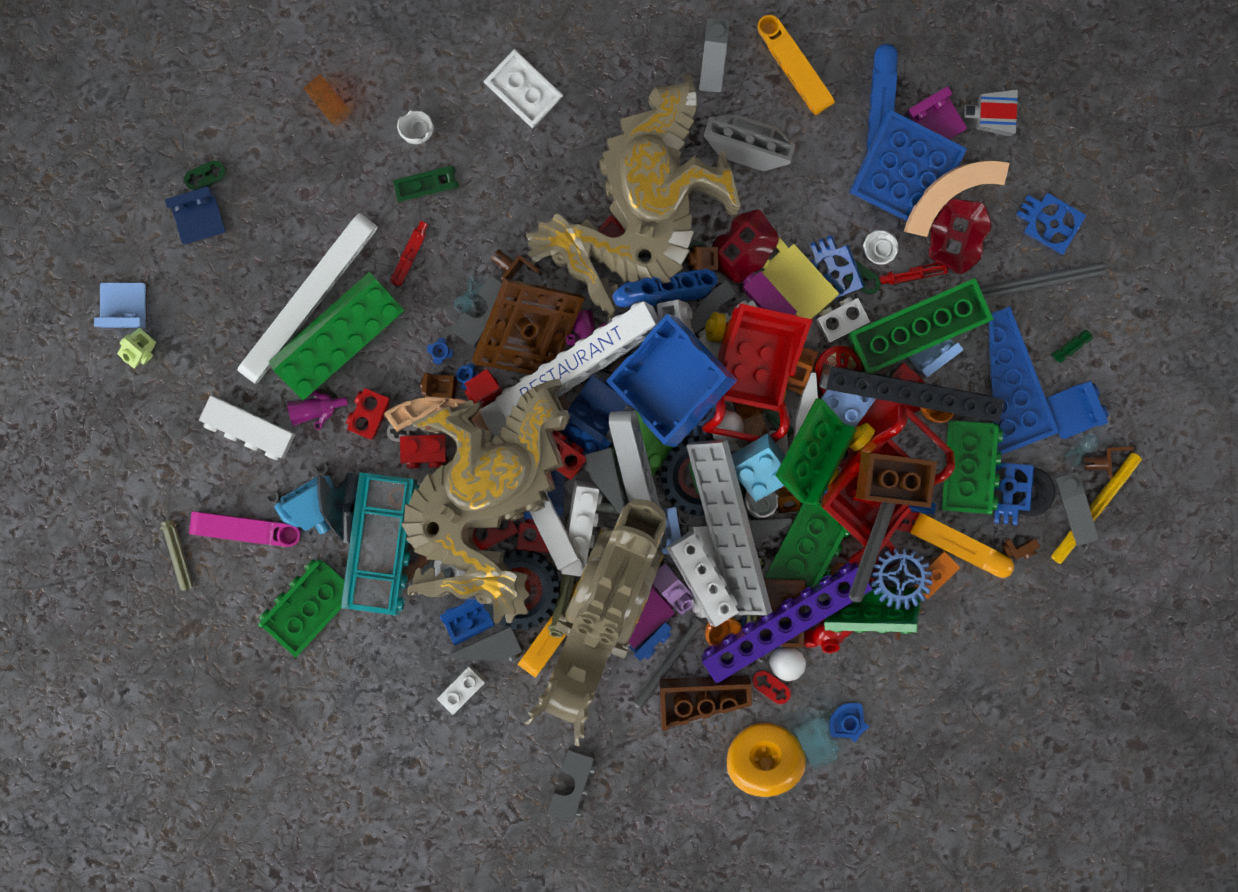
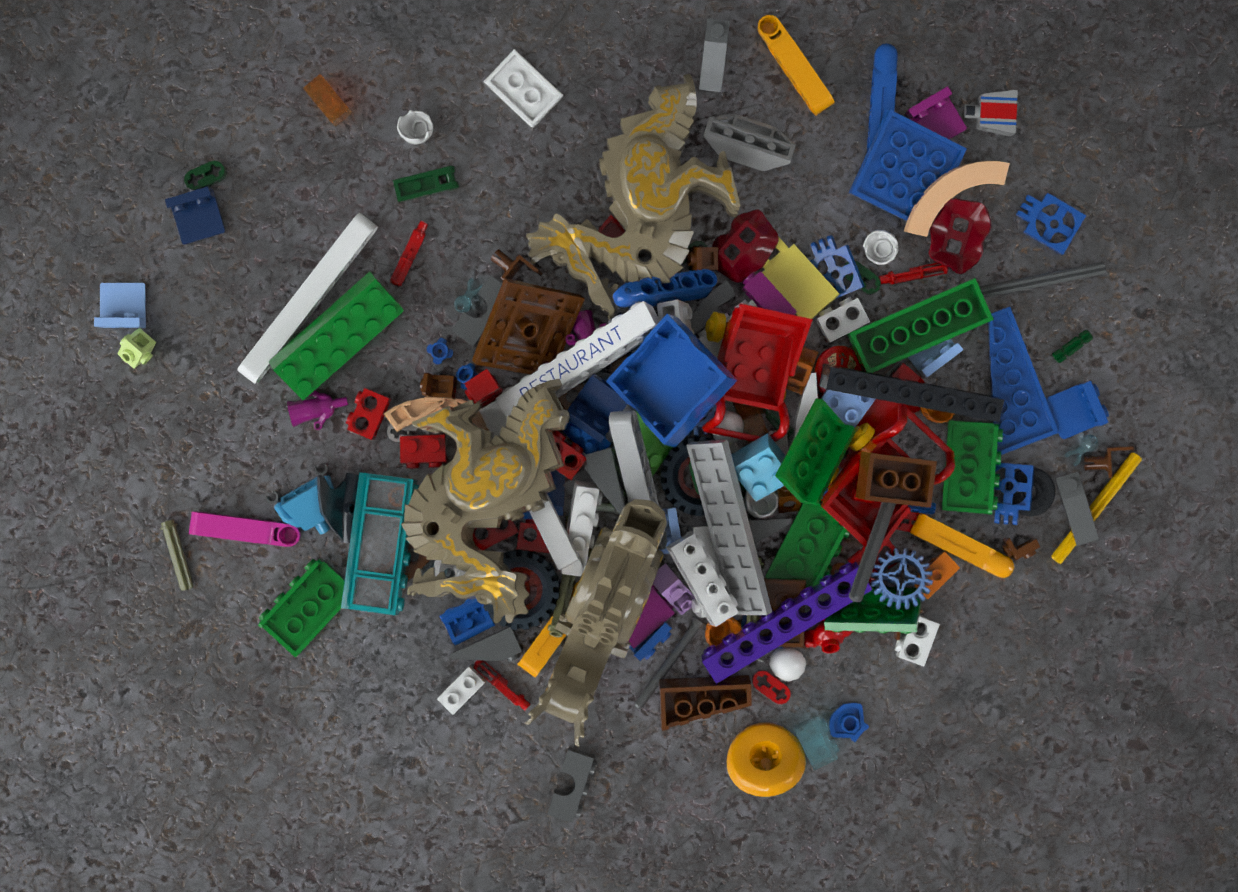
white brick [199,396,296,460] -> none
none -> red piece [473,660,531,711]
none -> white brick [894,616,940,666]

